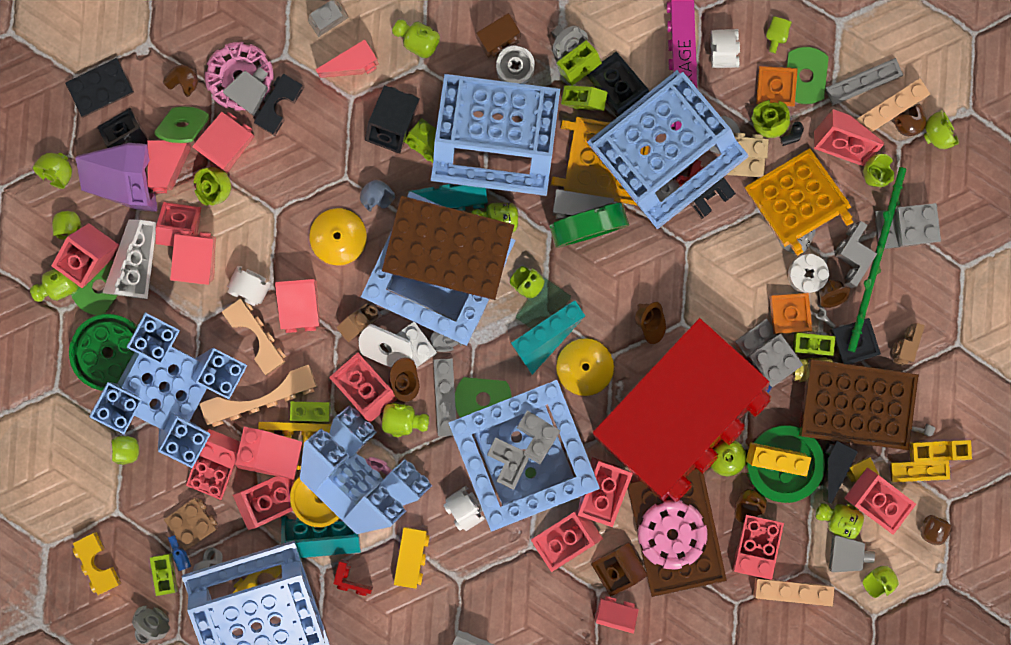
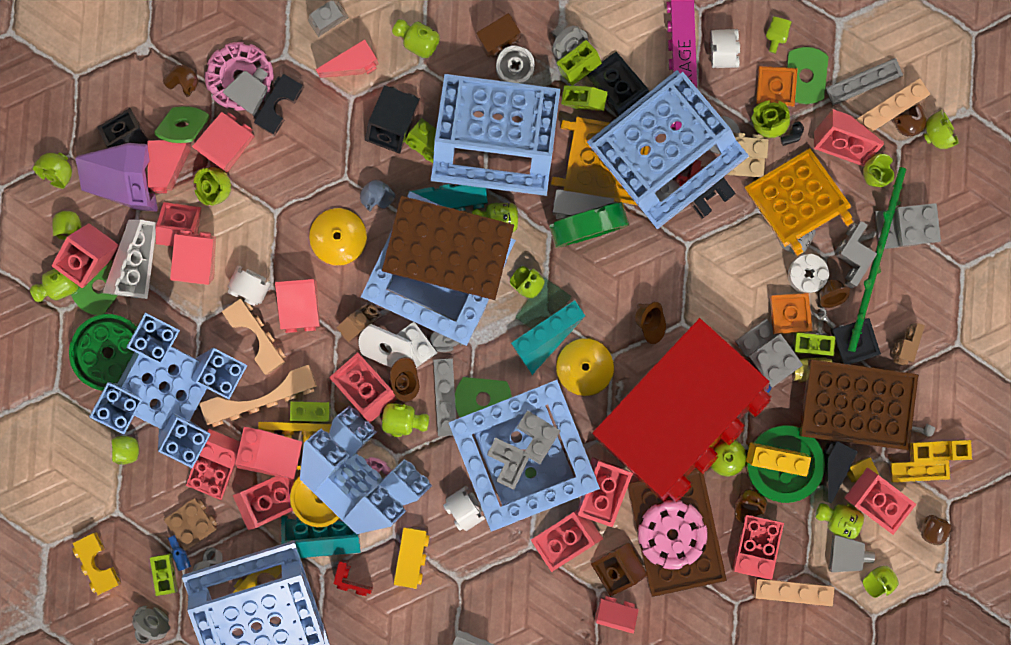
black plate [65,58,134,118] -> none

